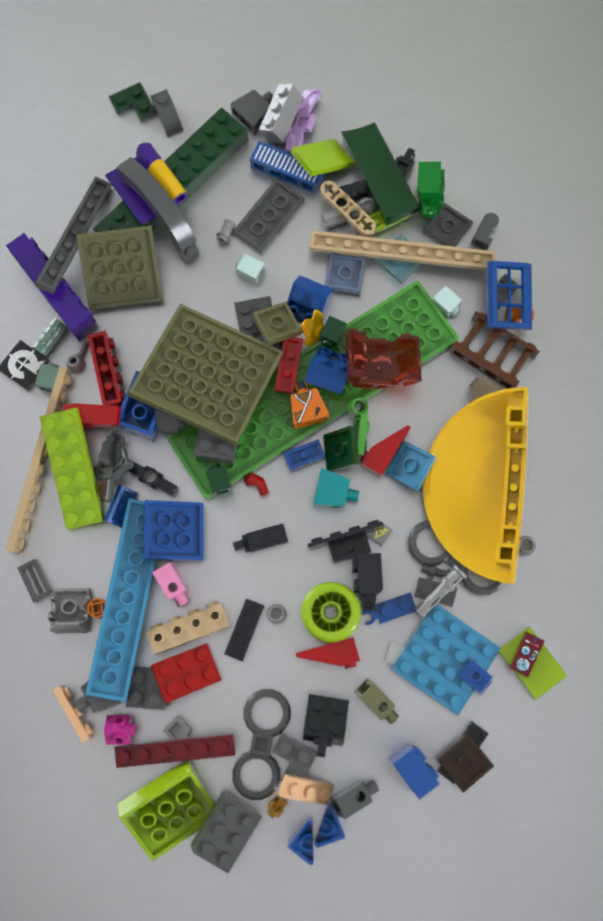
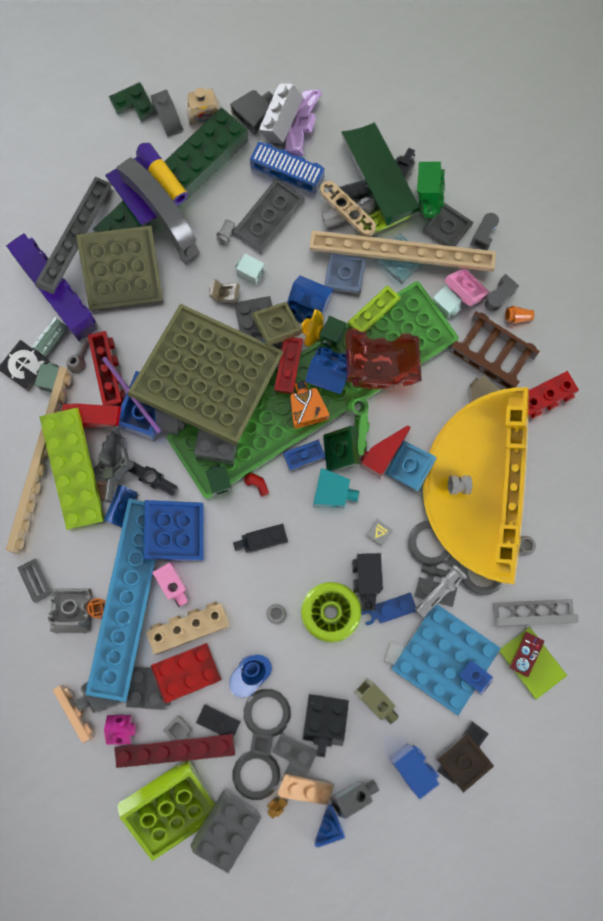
black tile [224,598,264,662] -> none
blue slope [288,818,314,865] -> none
lime tile [291,138,355,176] -> none
red slope [296,637,360,669] -> none
black bracket [307,520,385,563] -> none
blue piece [487,261,532,330] -> none
none -> medium lavender axle [102,357,161,434]
none -> tan torso [186,88,220,125]
none -> black plate [196,704,241,736]
none -> dark tan bracket [209,279,240,303]
none -> blue piece [229,654,272,698]
none -> lime tile [347,285,401,337]
none -> bright pink plate [444,268,490,307]
none -> light grey wheel [448,475,472,495]
none -> light grey fence [493,599,578,627]
none -> red brick [528,371,579,420]

